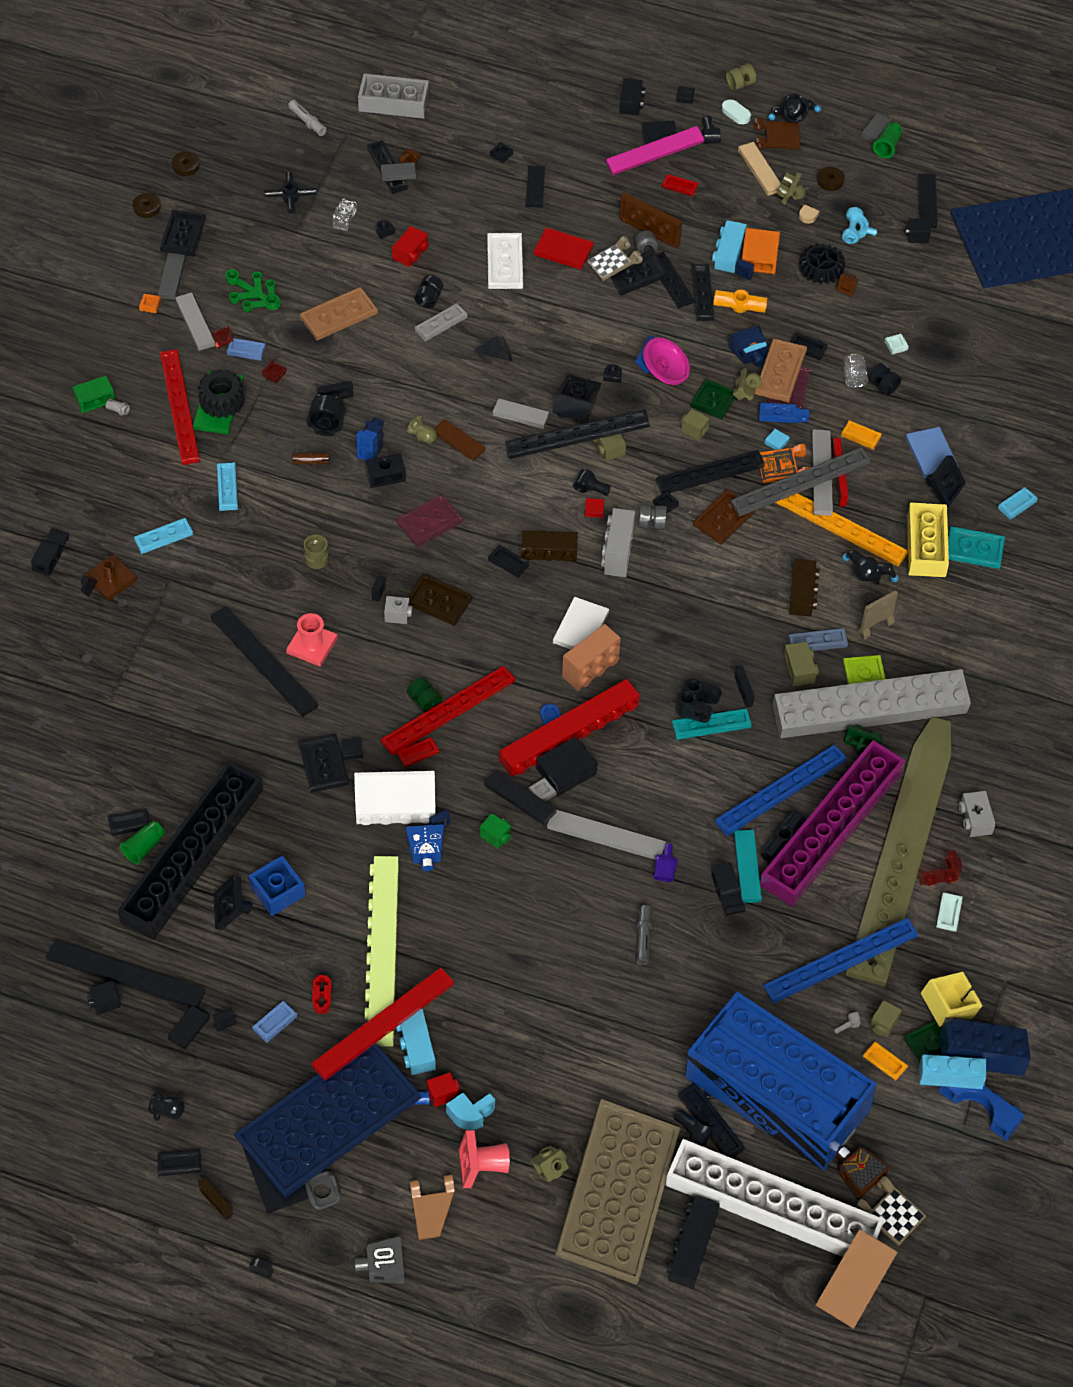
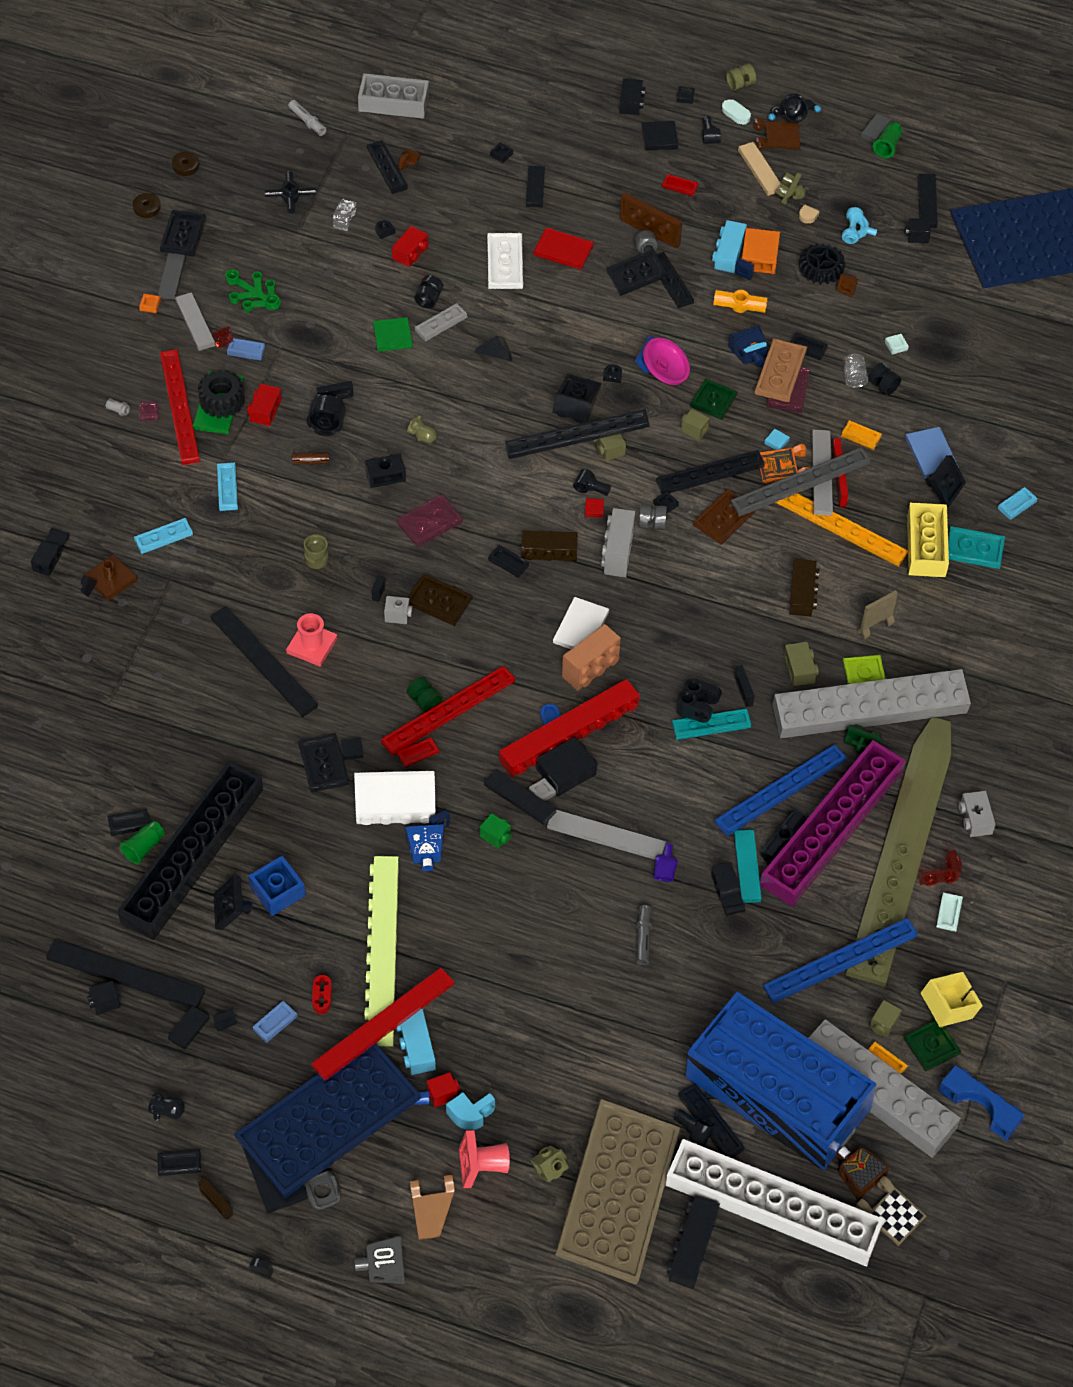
green brick [72,376,115,413] -> none
clear red tile [262,361,287,384] -> none
medium nougat tile [300,287,378,341] -> none
blue hips [356,417,384,460] -> none
dark grey tile [381,163,416,181] -> none
reddish brown tile [434,419,485,461] -> none
light grey tile [493,398,549,429] -> none
flag [587,236,643,281] -> none
dark pink tile [606,126,704,175] -> none
black tile [691,264,714,321] -> none
olive hips [733,368,761,401] -> none
blue hinge [759,403,809,423] -> none
sand blue tile [788,628,848,651] -> none
medium nougat tile [816,1229,898,1329] -> none
dark brown piece [817,167,845,191] -> none
light grey hand [834,1012,861,1034] -> none
black piece [842,549,899,584] -> none
medium azure brick [919,1055,986,1089] -> none
dark blue brick [940,1017,1031,1076] -> none
none -> clear pink tile [140,402,158,421]
none -> red brick [247,384,282,426]
none -> green tile [373,317,413,352]
none -> light grey brick [809,1019,961,1158]

